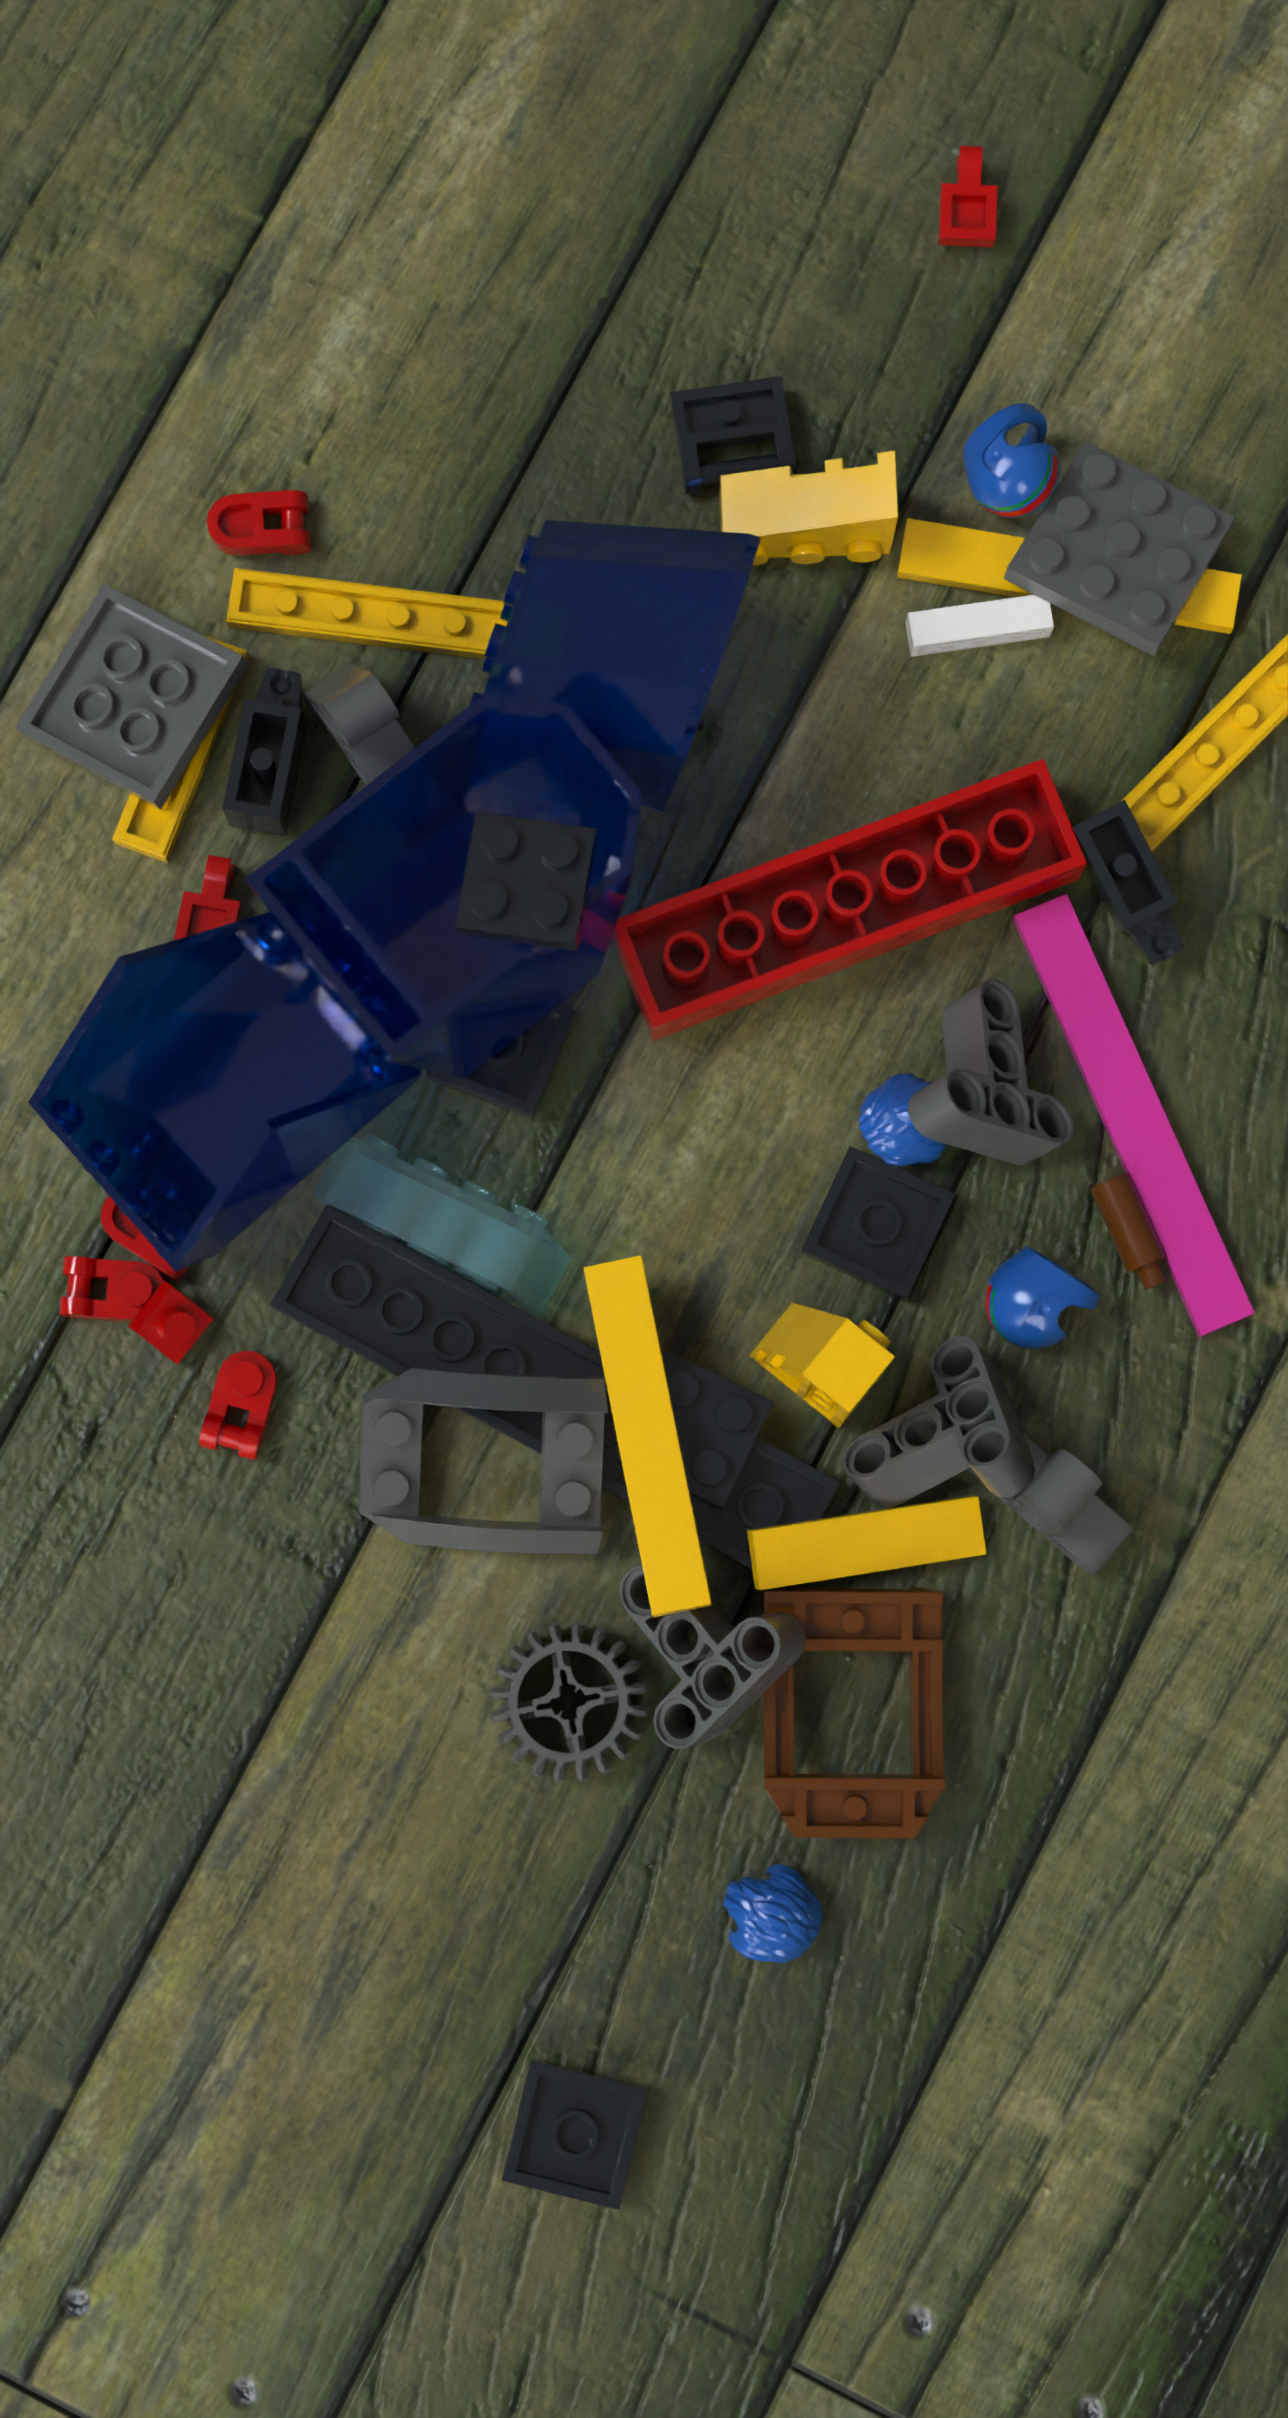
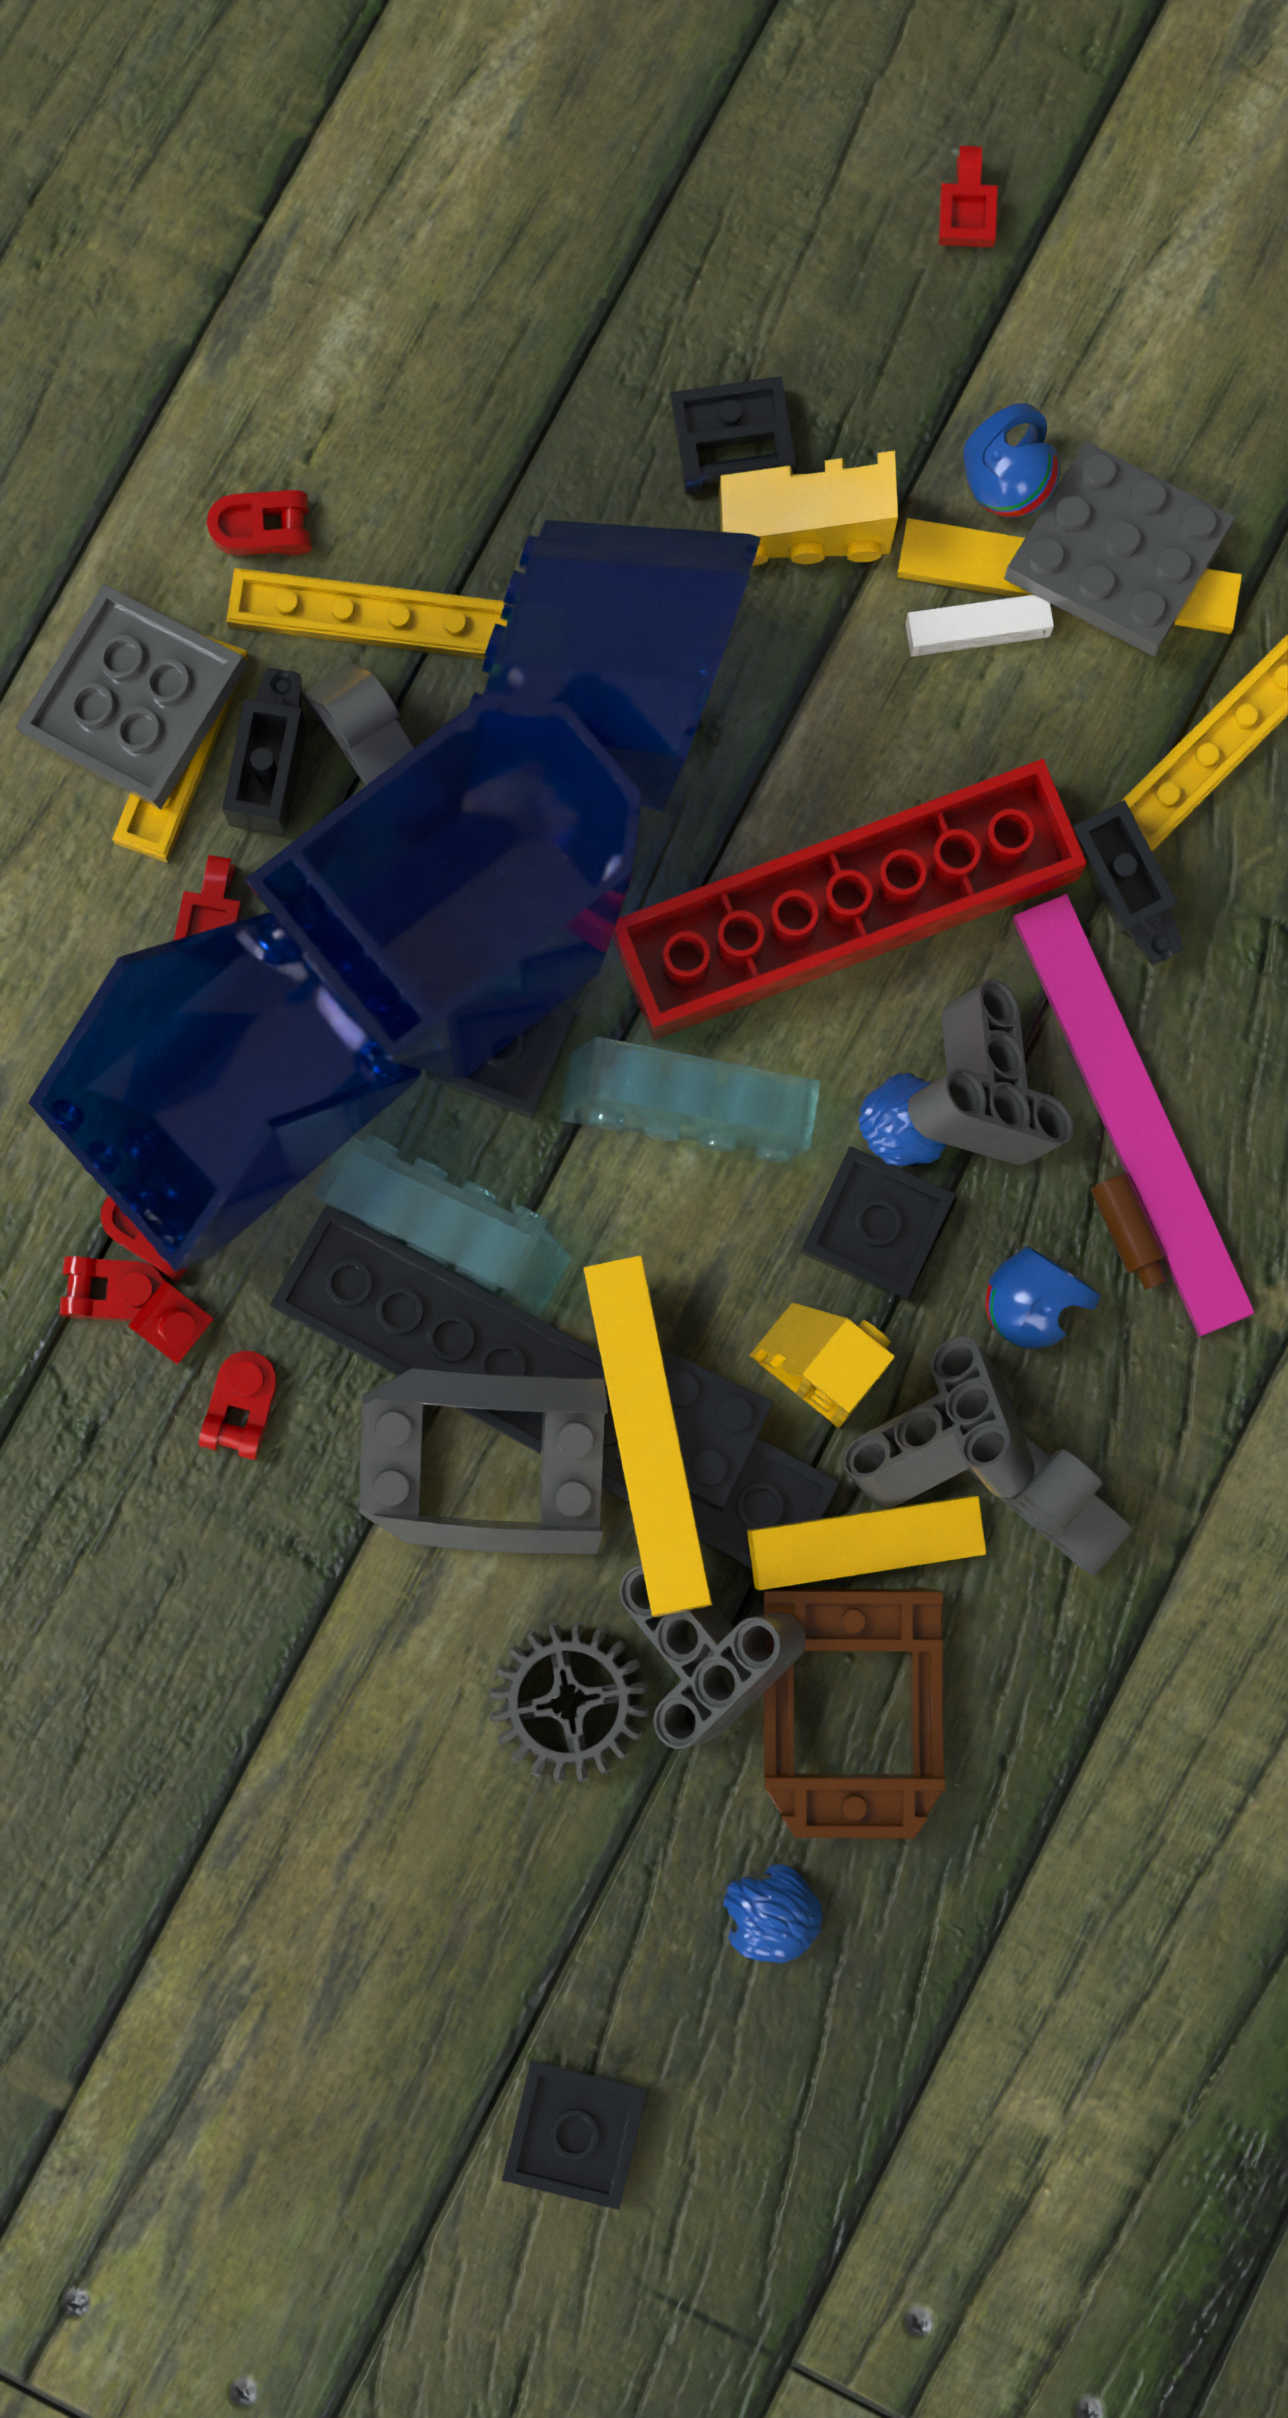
black plate [455,812,598,951] -> none
none -> clear light blue wedge [559,1036,820,1162]

